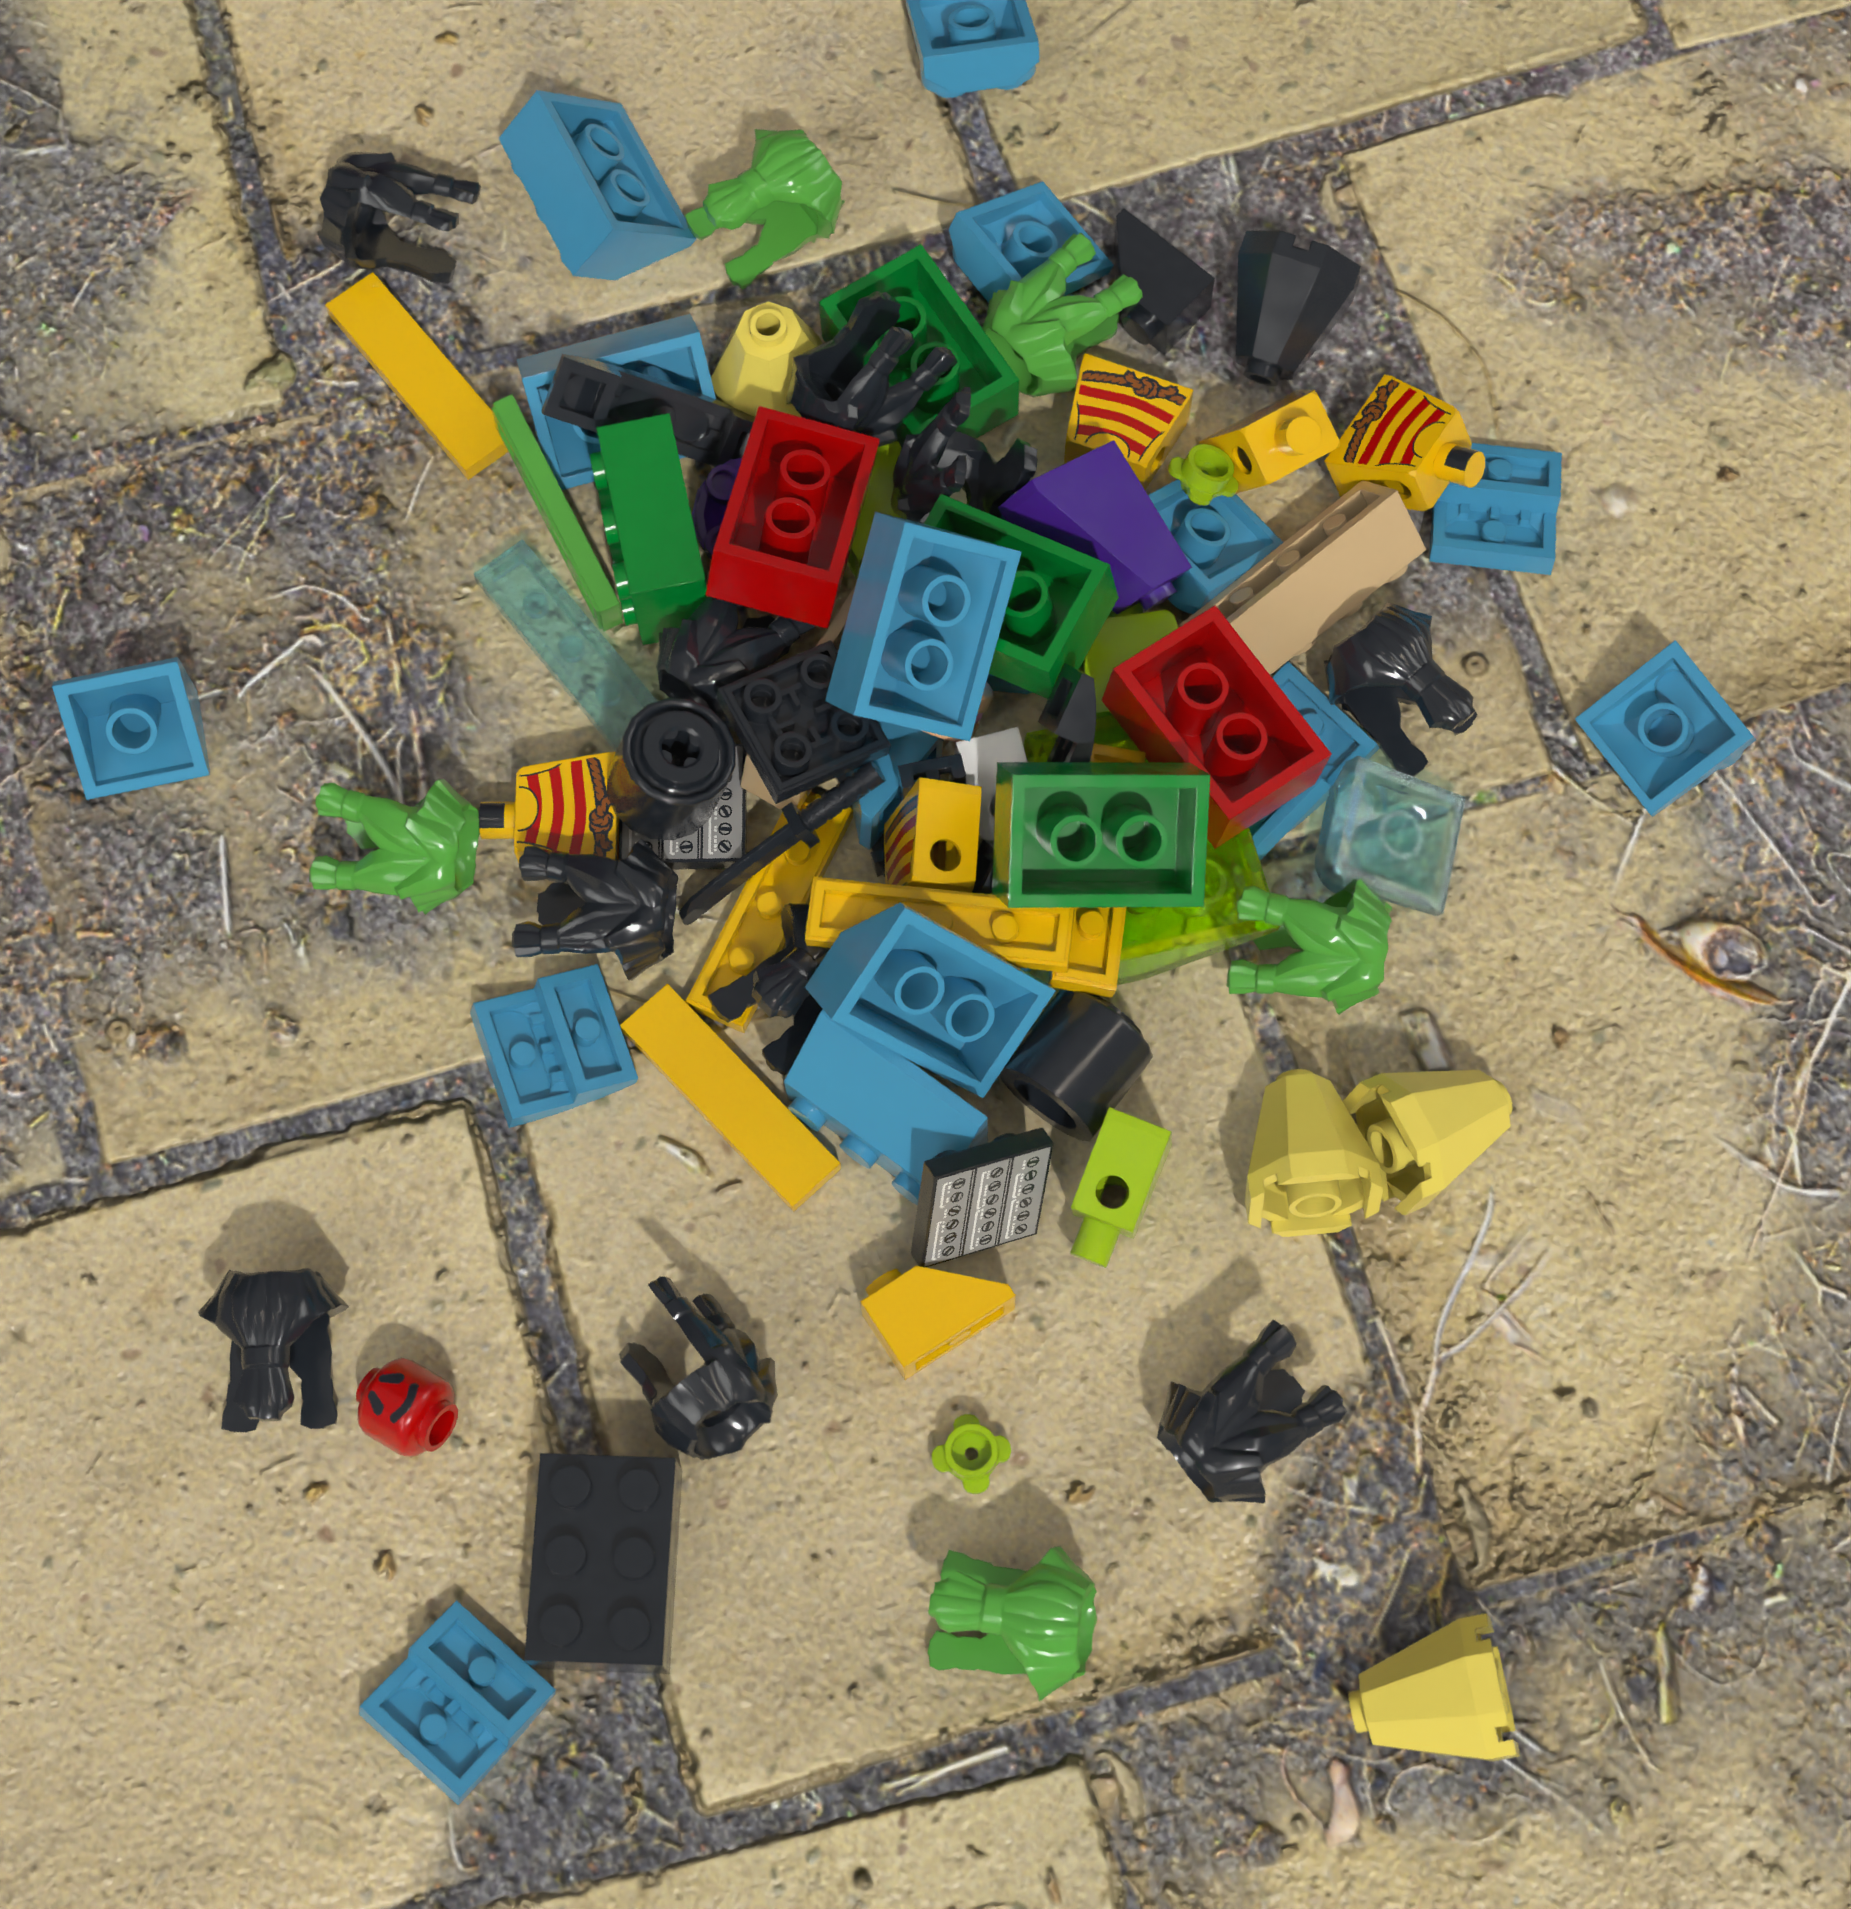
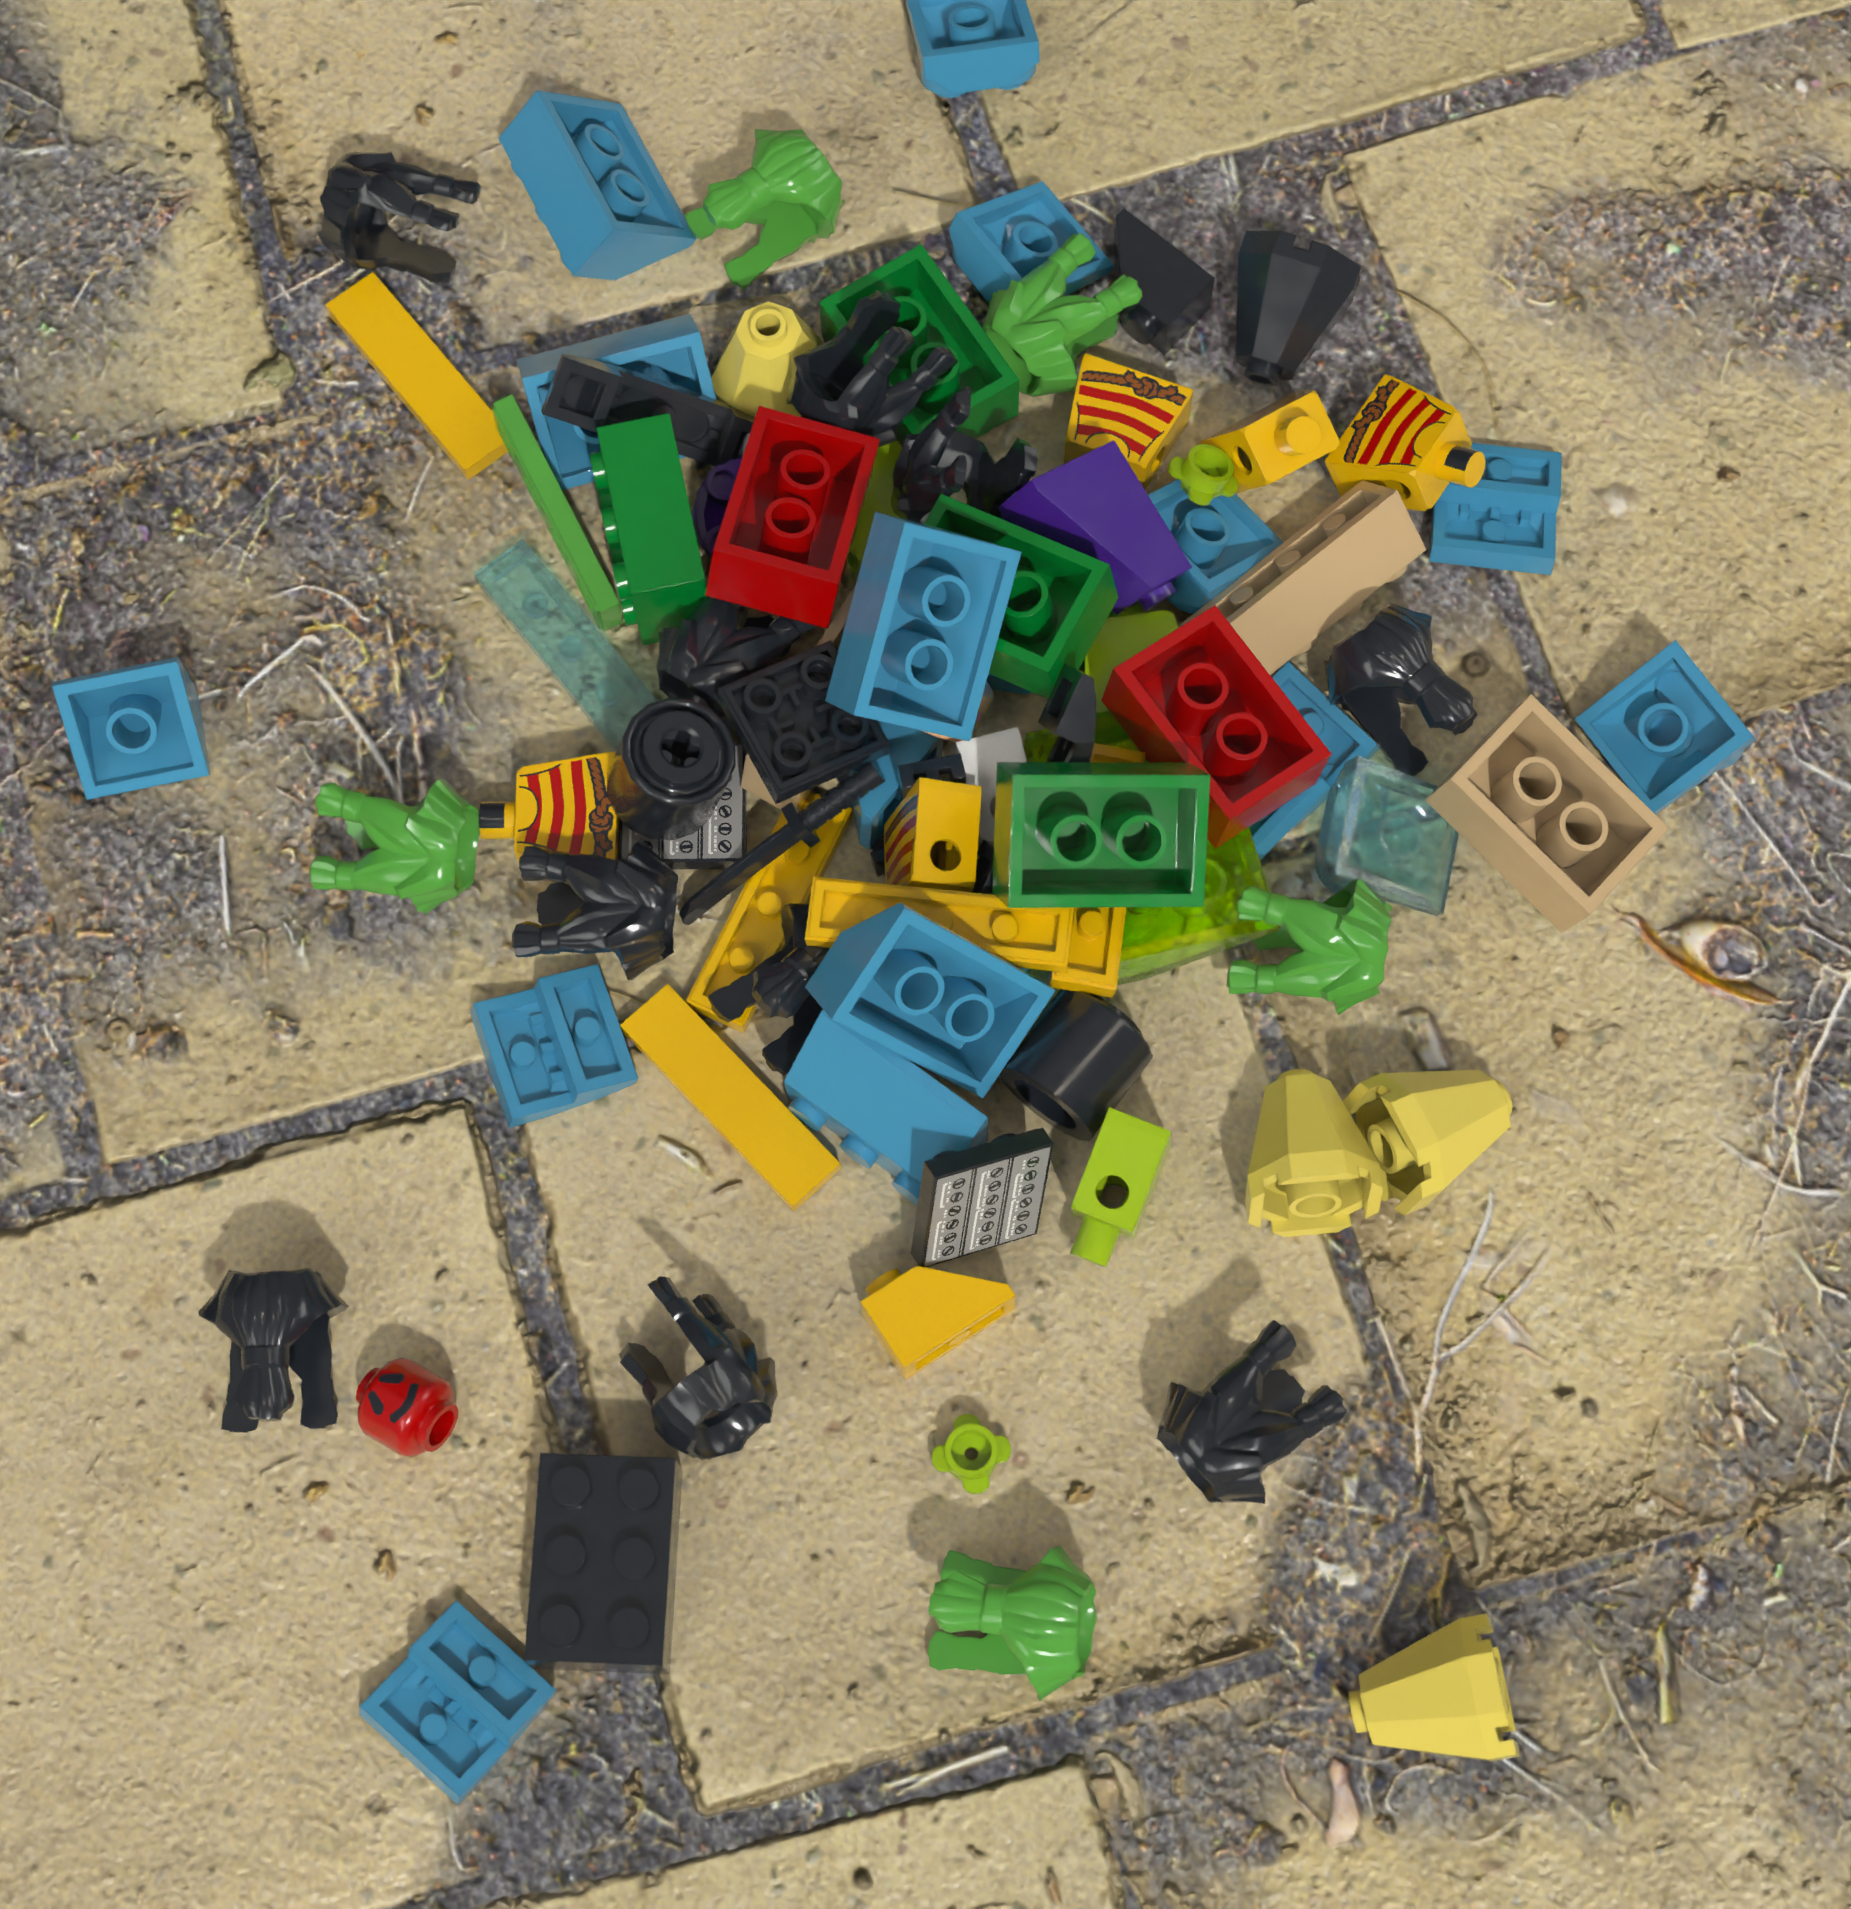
none -> tan brick [1425,694,1670,933]

